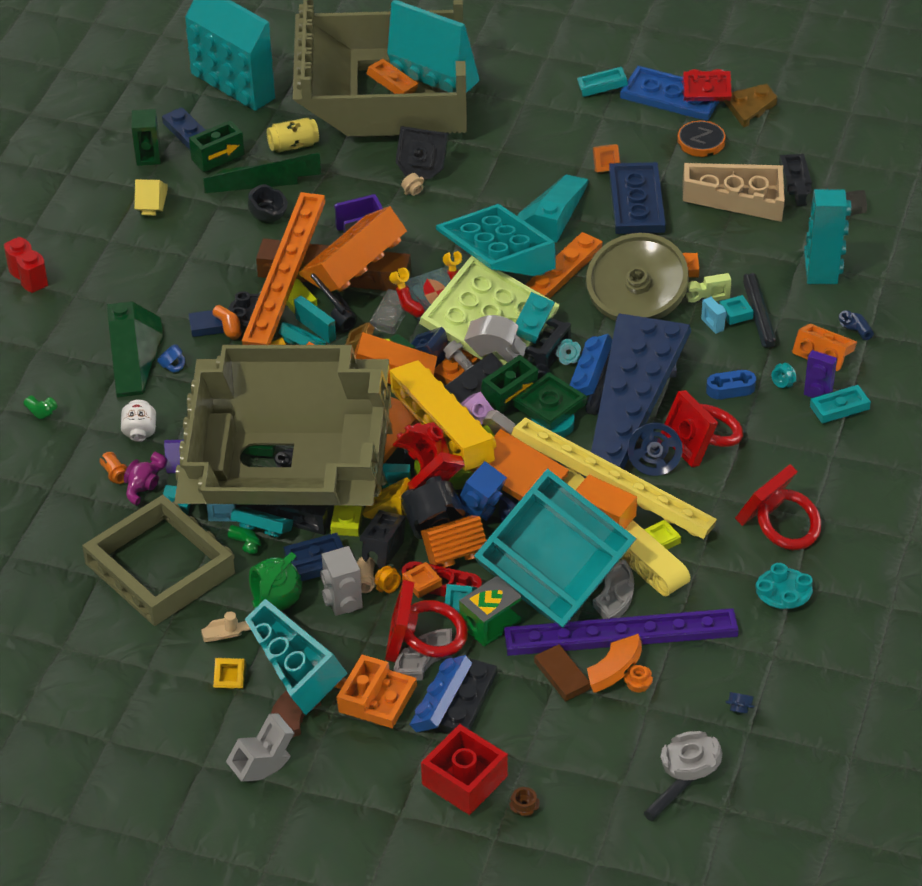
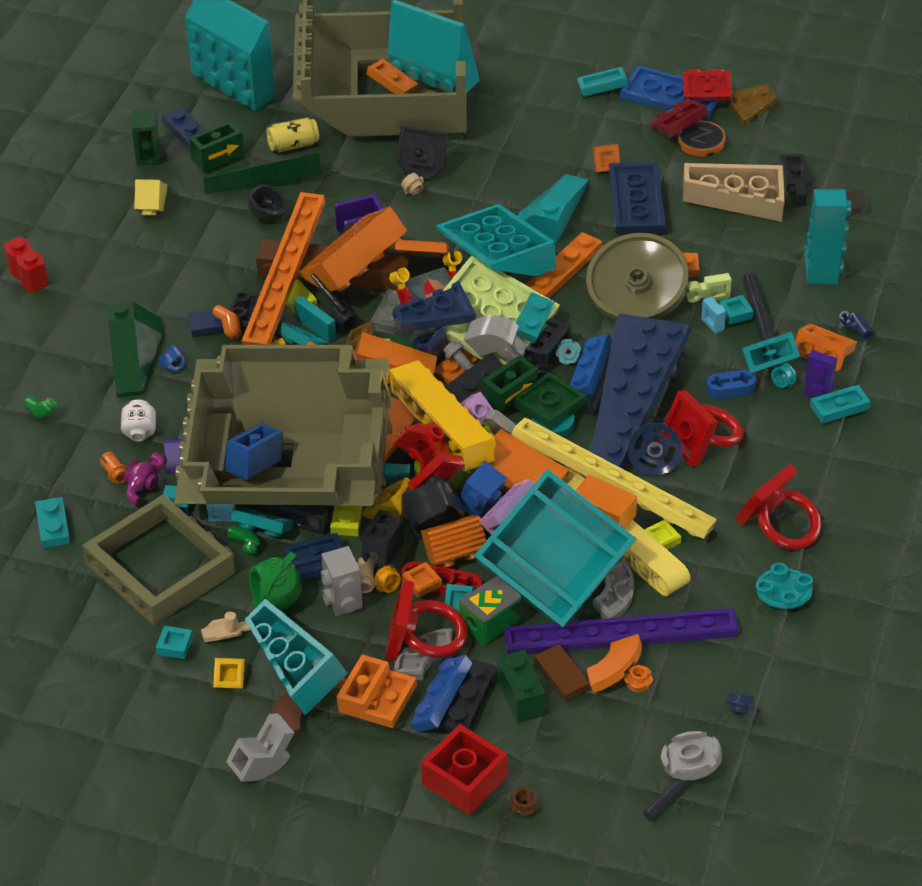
none -> teal plate [35,497,70,548]
none -> teal plate [156,626,193,659]
none -> blue brick [225,422,283,480]
none -> dark blue wing [392,281,476,333]
none -> orange tile [395,240,454,259]
none -> lavender bracket [479,479,534,535]
none -> dark green brick [497,649,546,723]
none -> dark red plate [649,99,709,137]
none -> teal slope [742,332,800,373]

